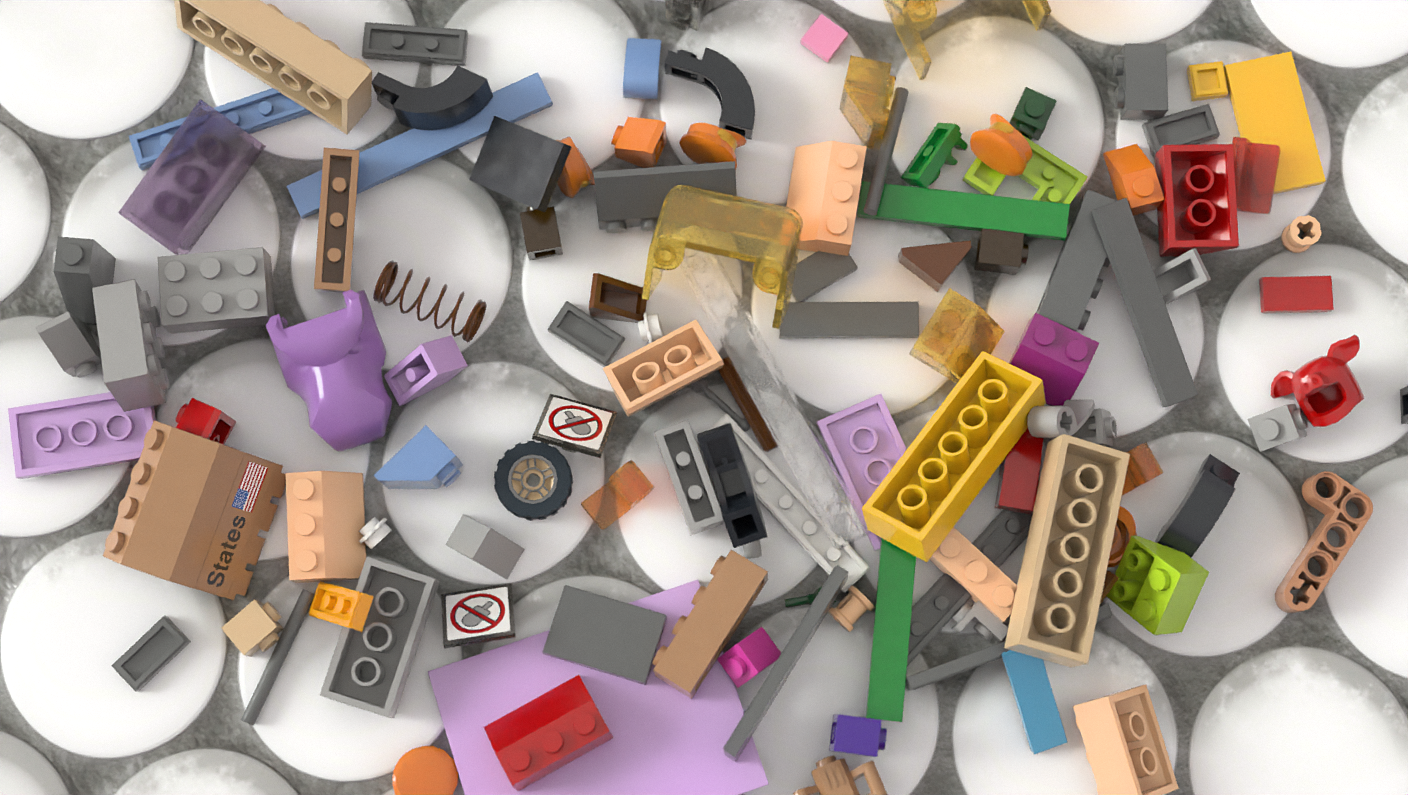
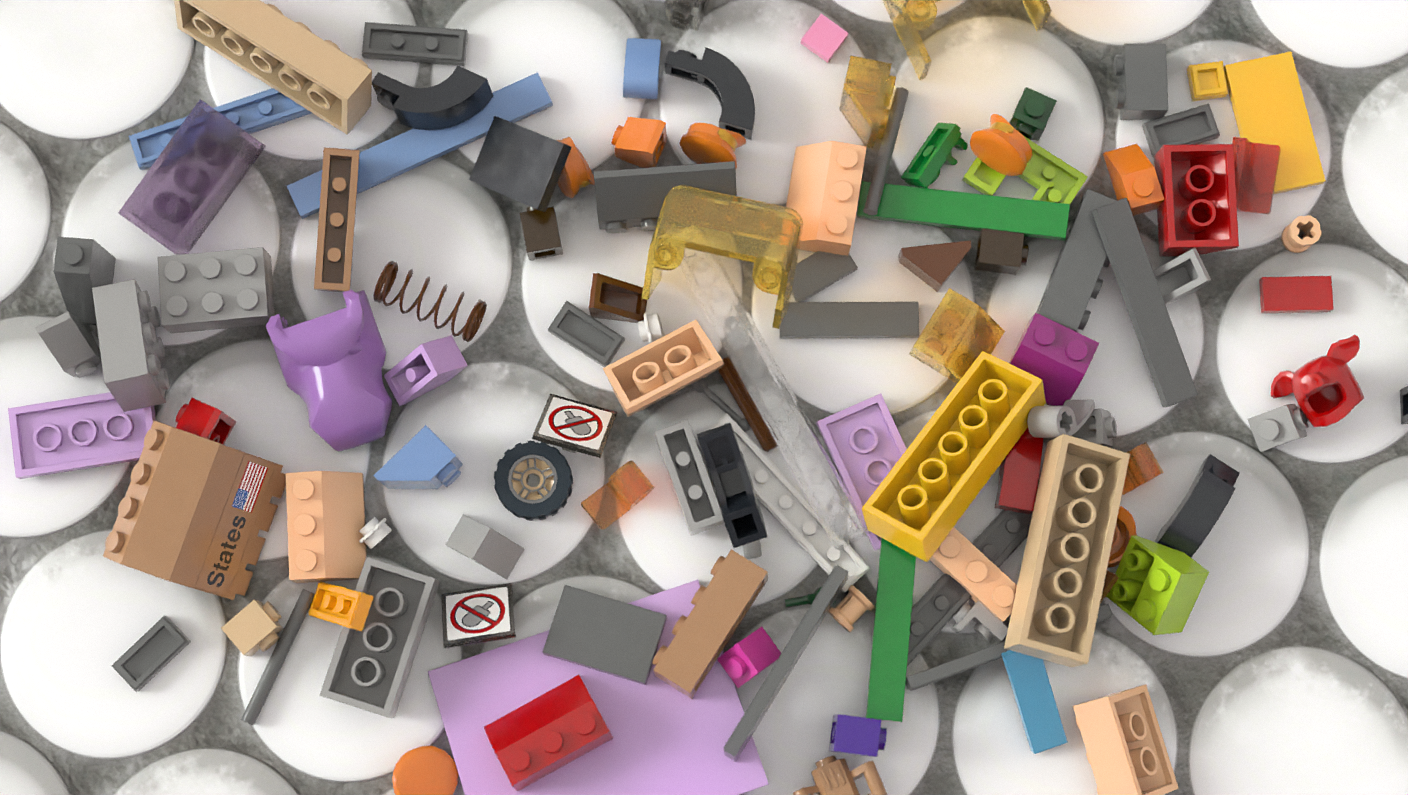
nougat beam [1275,471,1373,613] -> none

